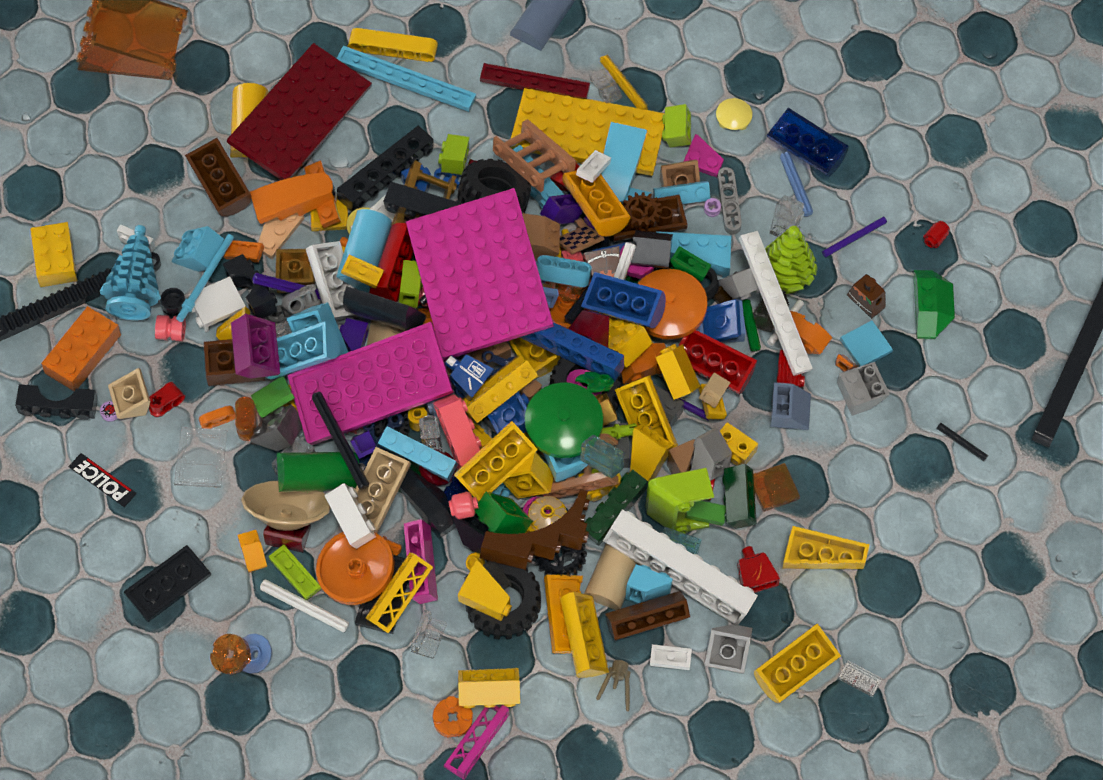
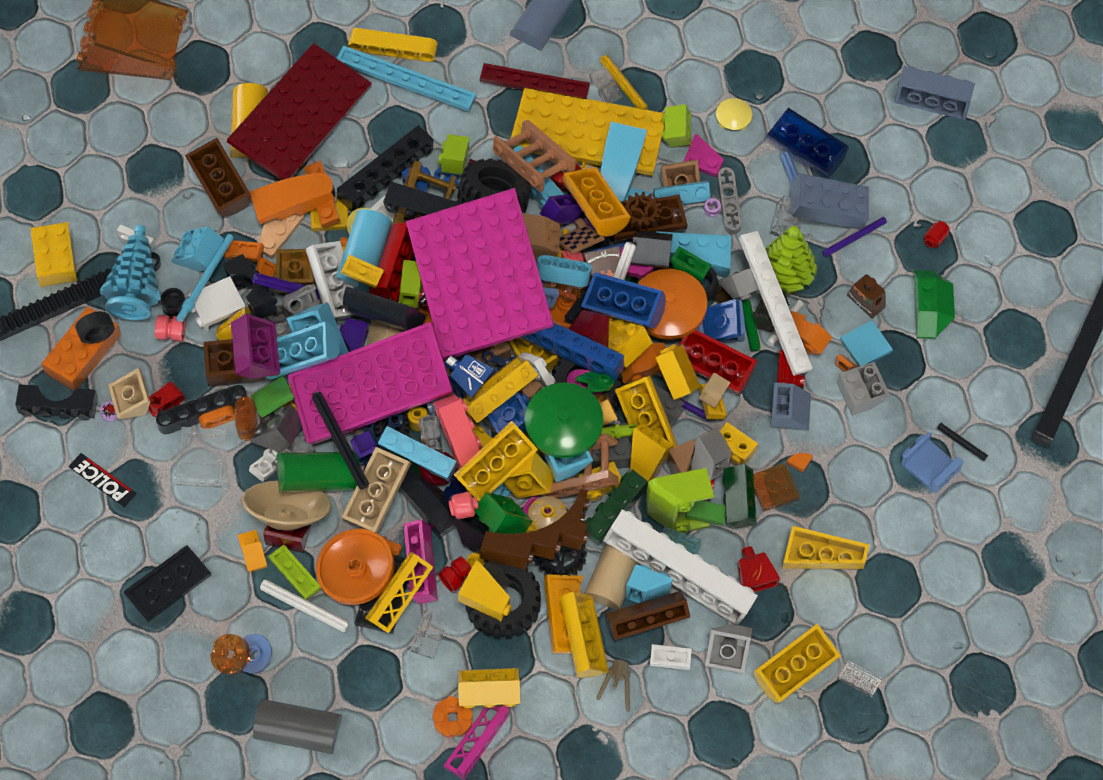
white brick [324,483,376,549] -> none
white plate [576,150,611,183] -> none
clear light blue brick [580,435,625,478] -> none
none -> black tyre [75,311,115,344]
none -> black beam [156,385,248,434]
none -> white slope [249,448,291,482]
none -> dark grey brick [253,699,342,754]
none -> orange tile [256,257,276,277]
none -> red wheel [438,556,472,593]
none -> white plate [518,352,556,389]
none -> orange tile [786,453,813,473]
none -> sand blue brick [791,173,869,229]
none -> sand blue brick [895,66,975,120]
none -> medium blue panel [901,432,964,494]

